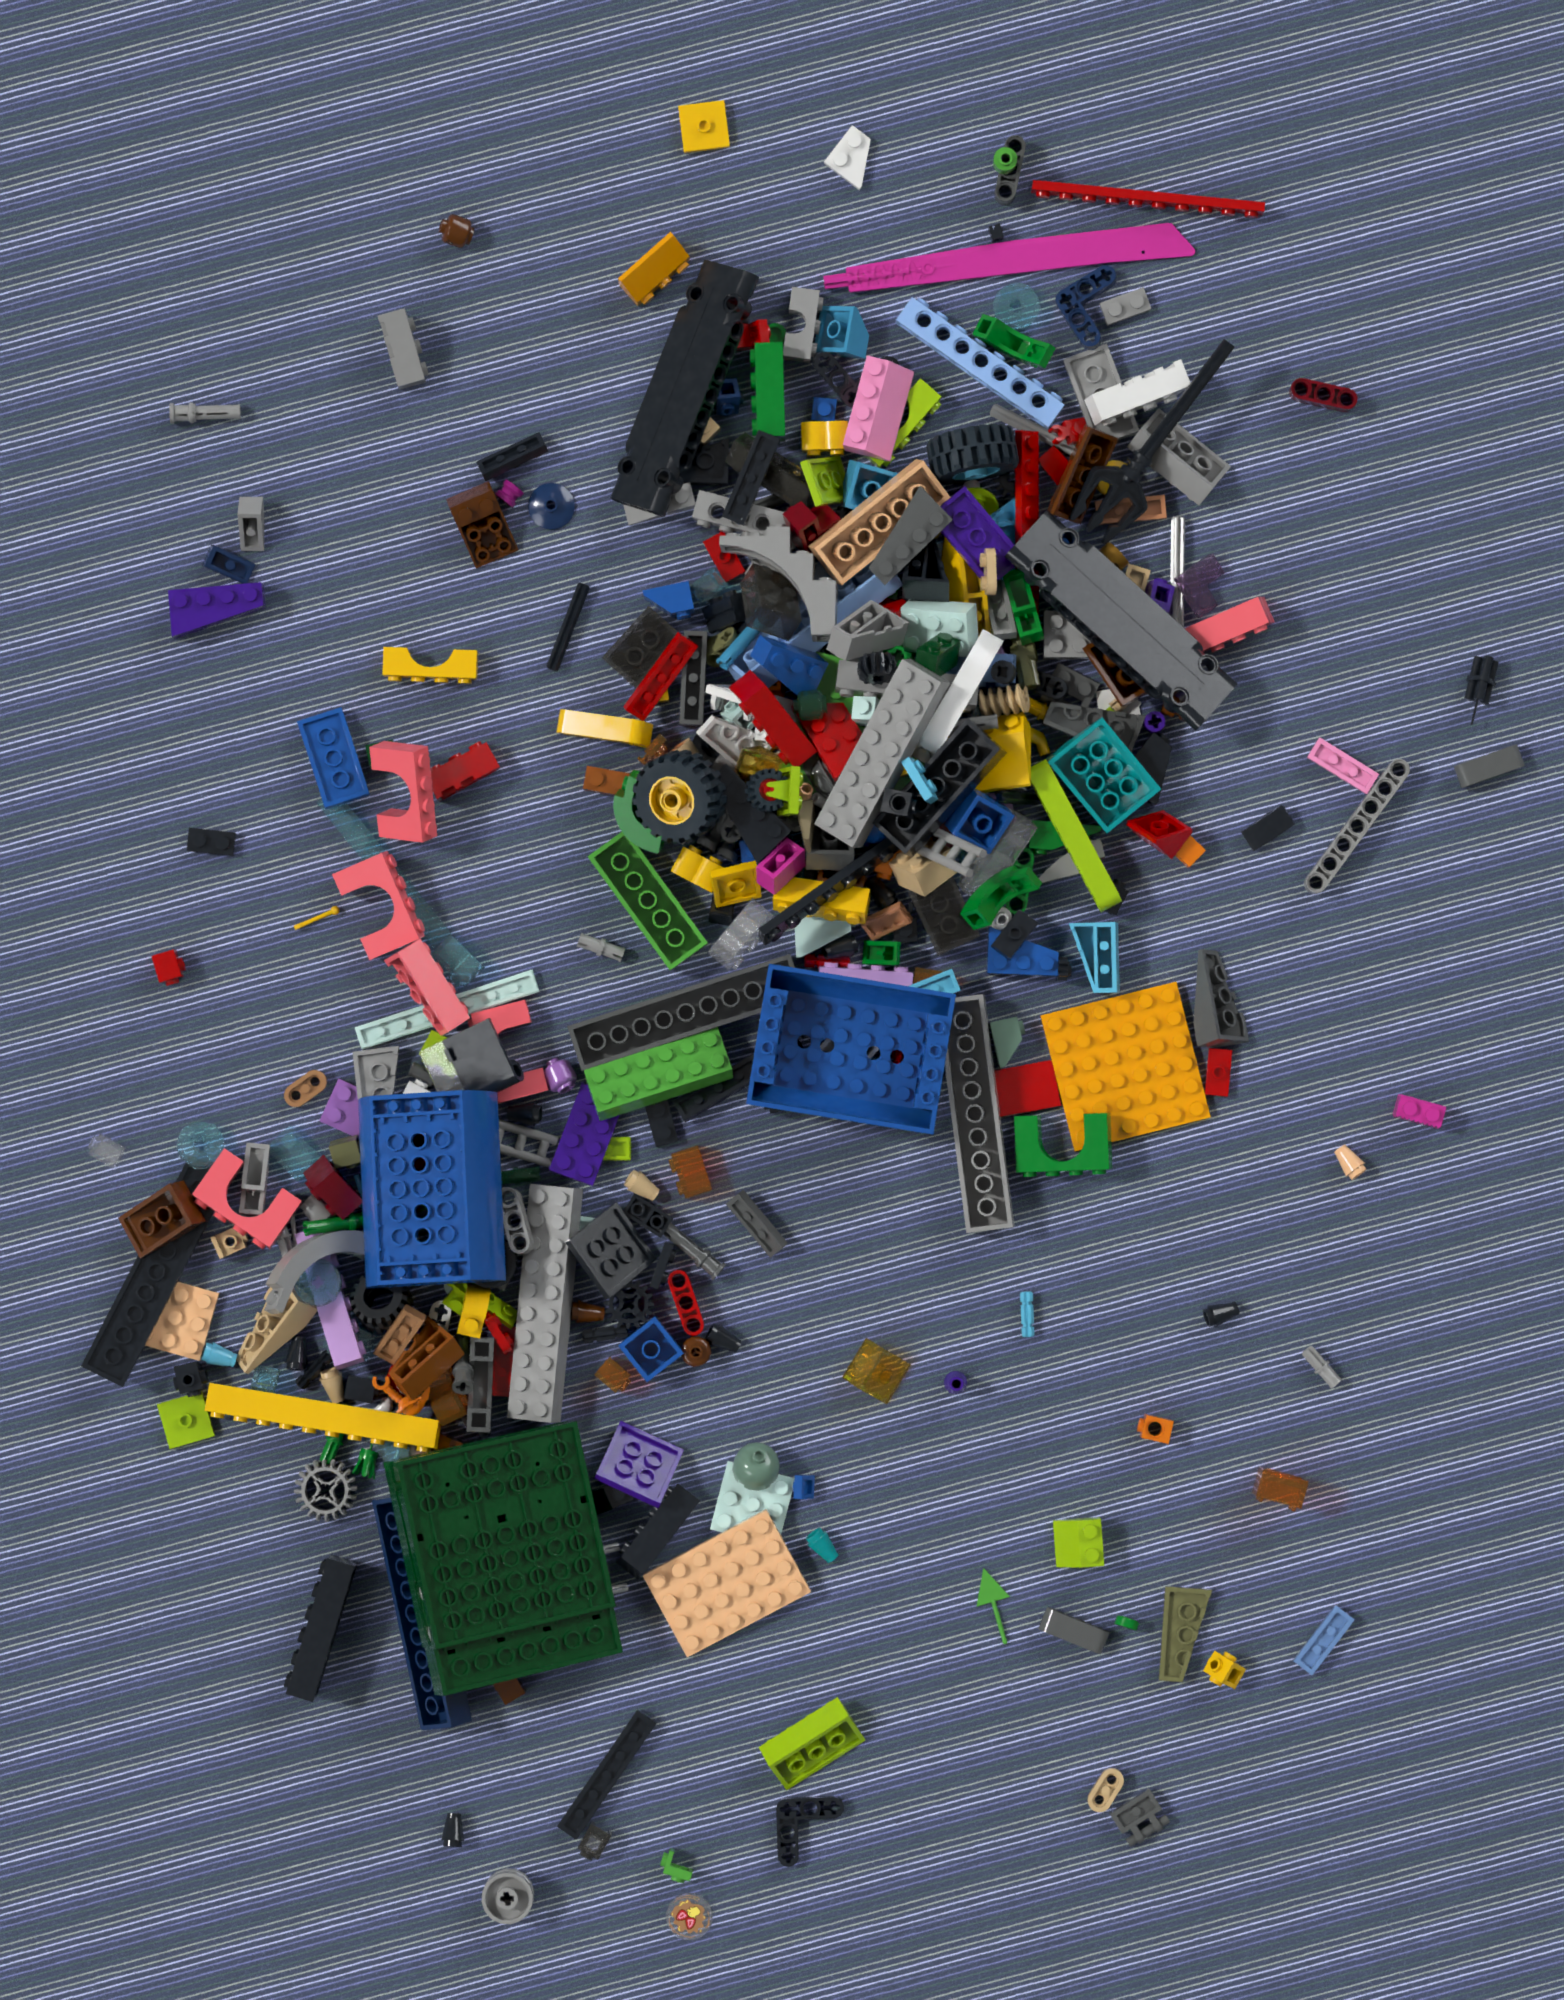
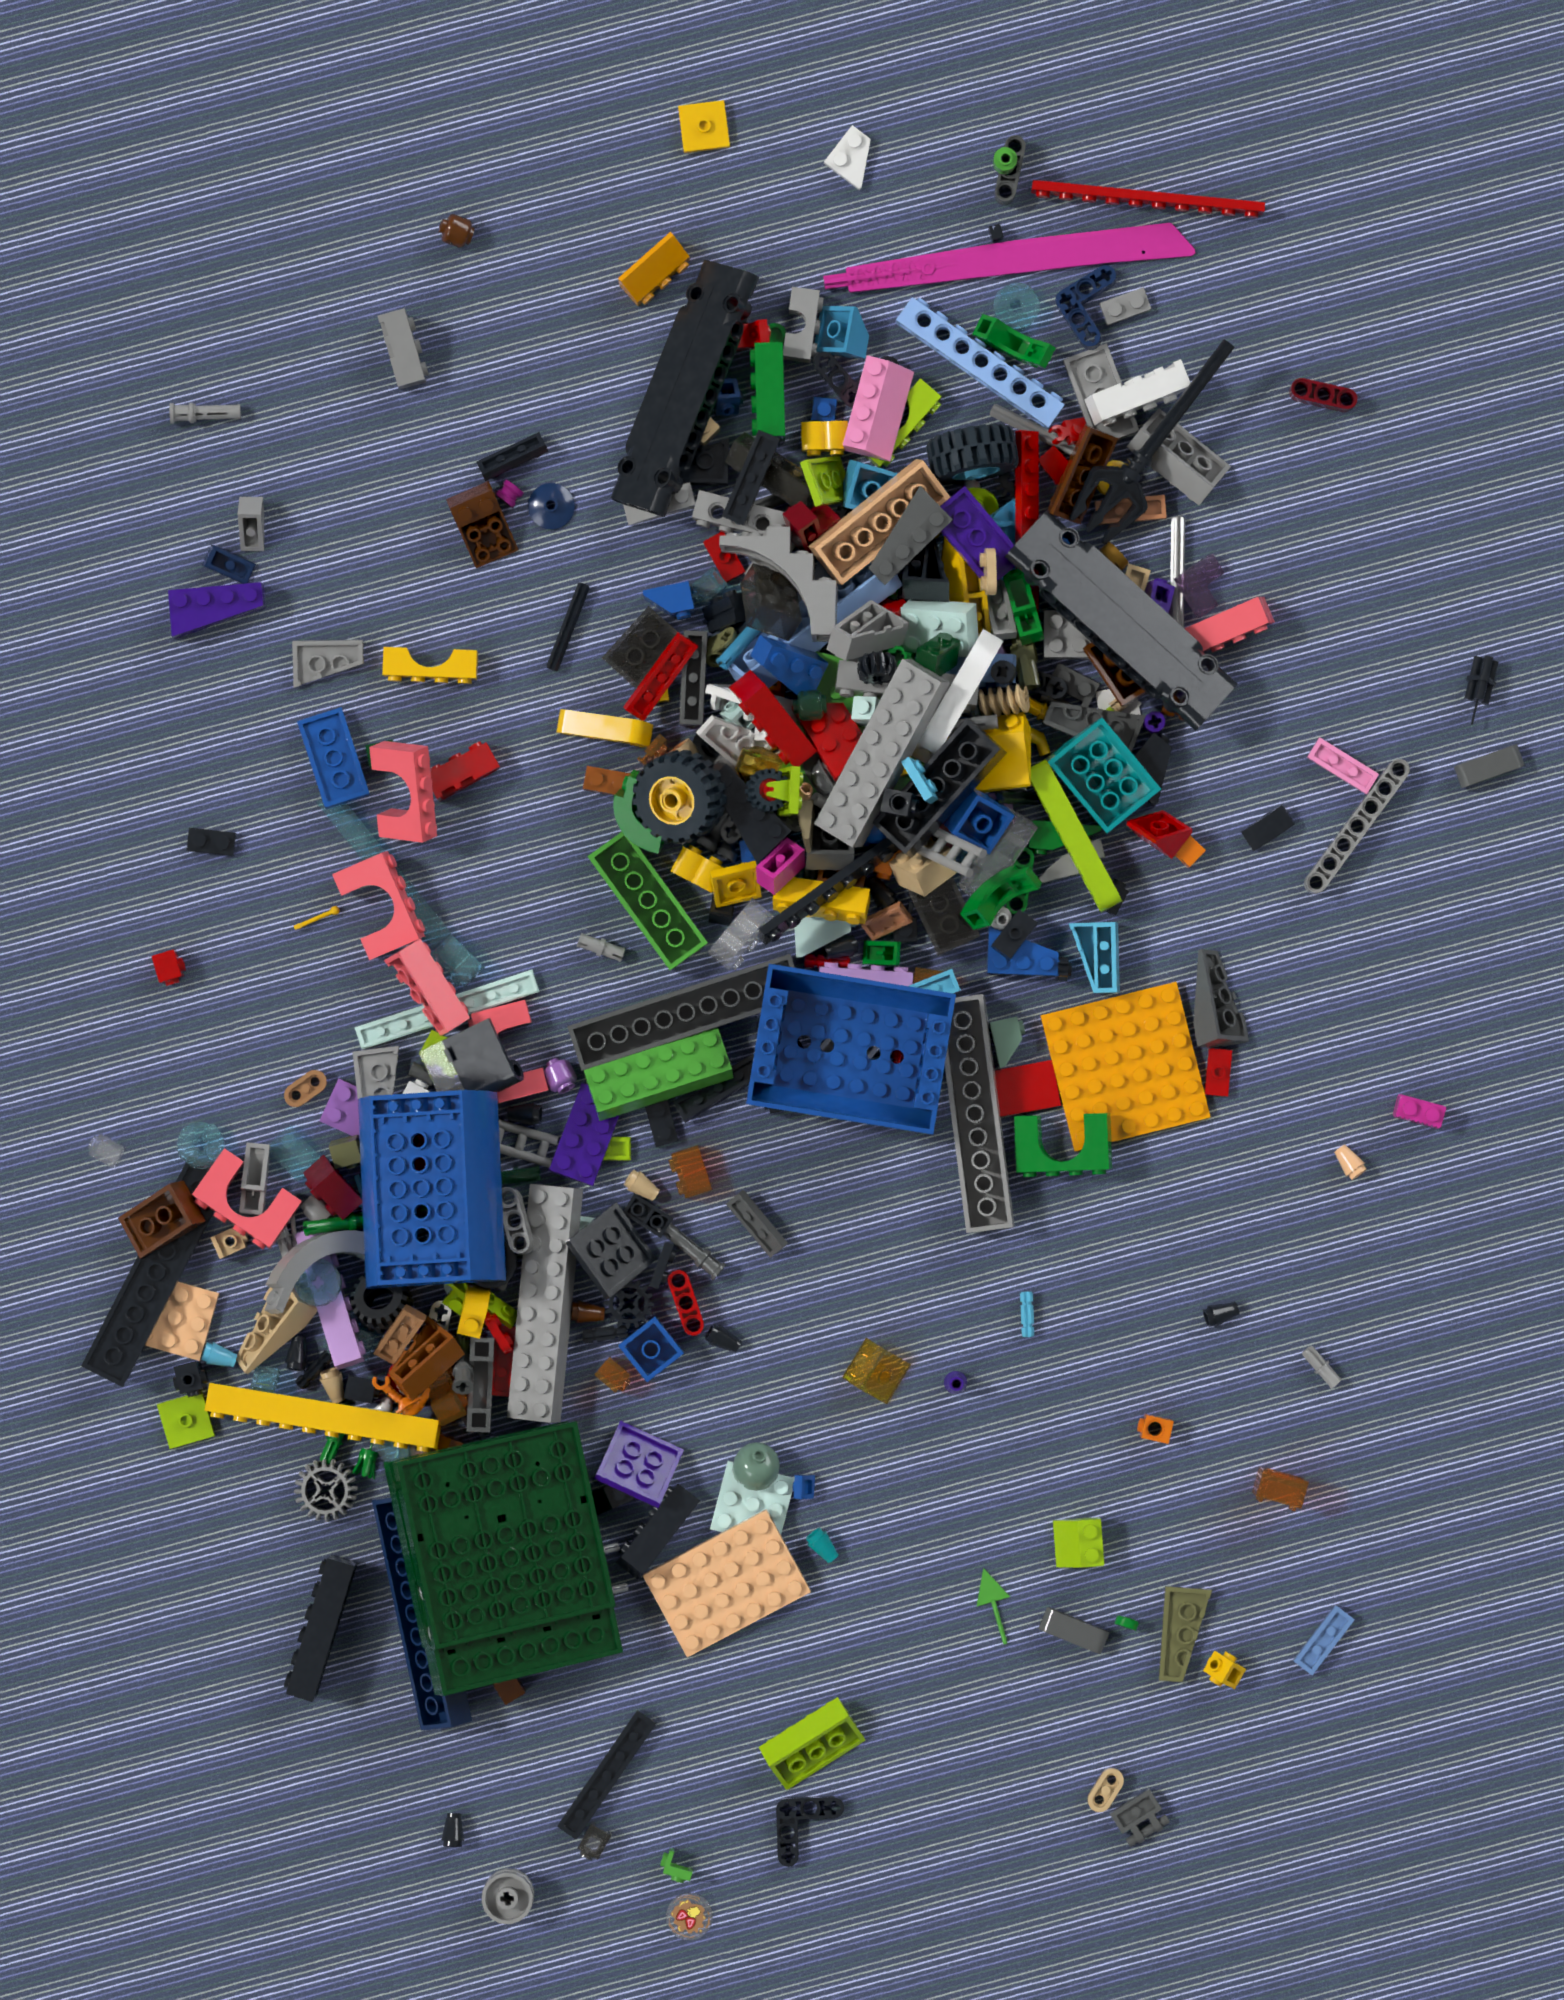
reddish brown head [681,1336,711,1367] -> none
none -> light grey wing [292,640,364,688]

